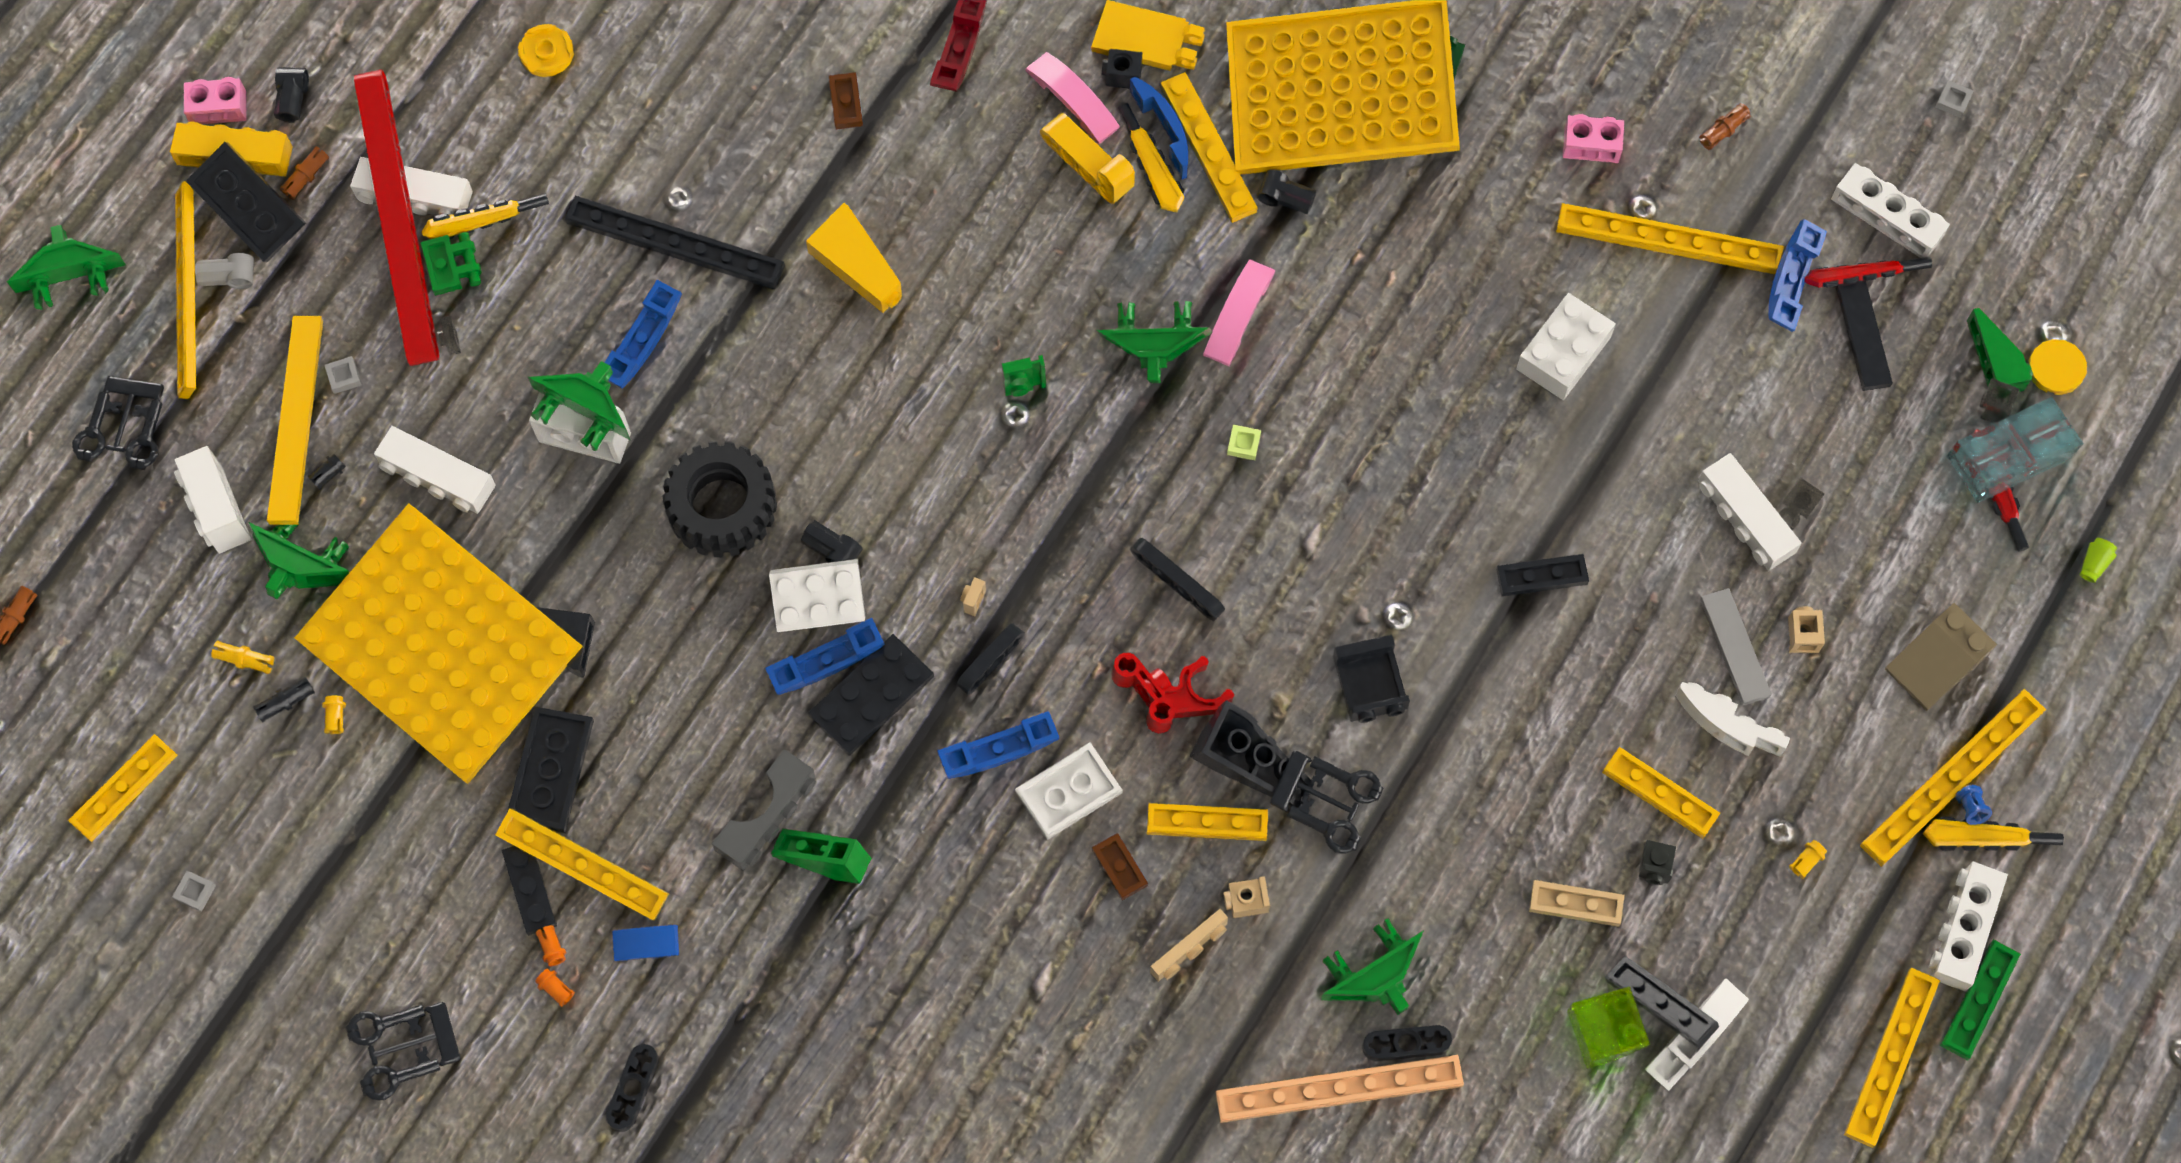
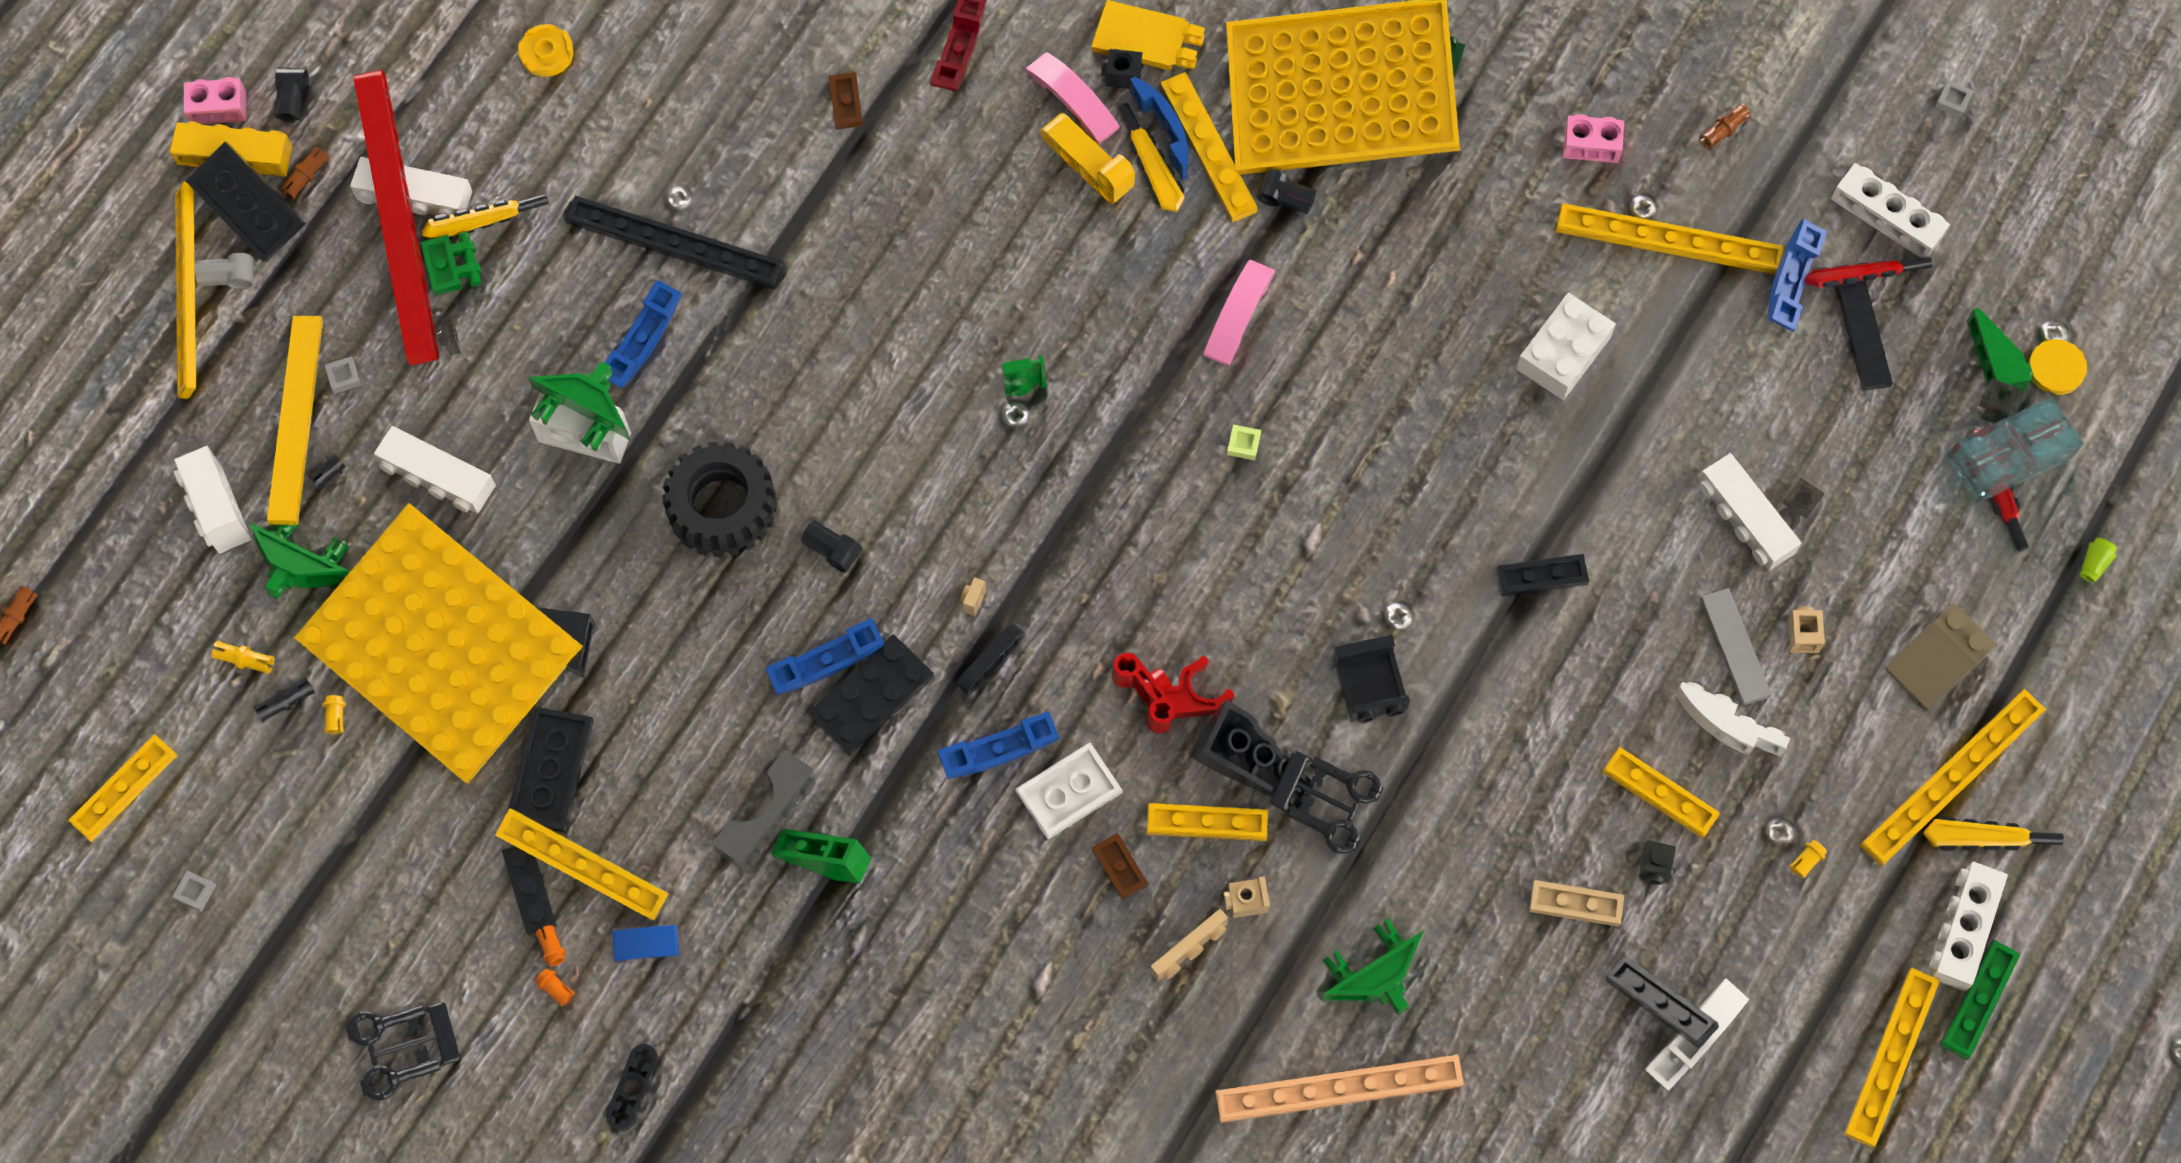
green connector [7,225,126,310] -> none
black piece [72,376,164,470] -> none
white brick [769,559,866,632] -> none
yellow slope [806,203,902,313] -> none
green connector [1096,301,1212,383] -> none
black beam [1130,538,1225,621] -> none
black beam [1362,1025,1452,1061] -> none
clear neon green slope [1567,986,1651,1069] -> none
blue bush [1955,785,1992,825] -> none

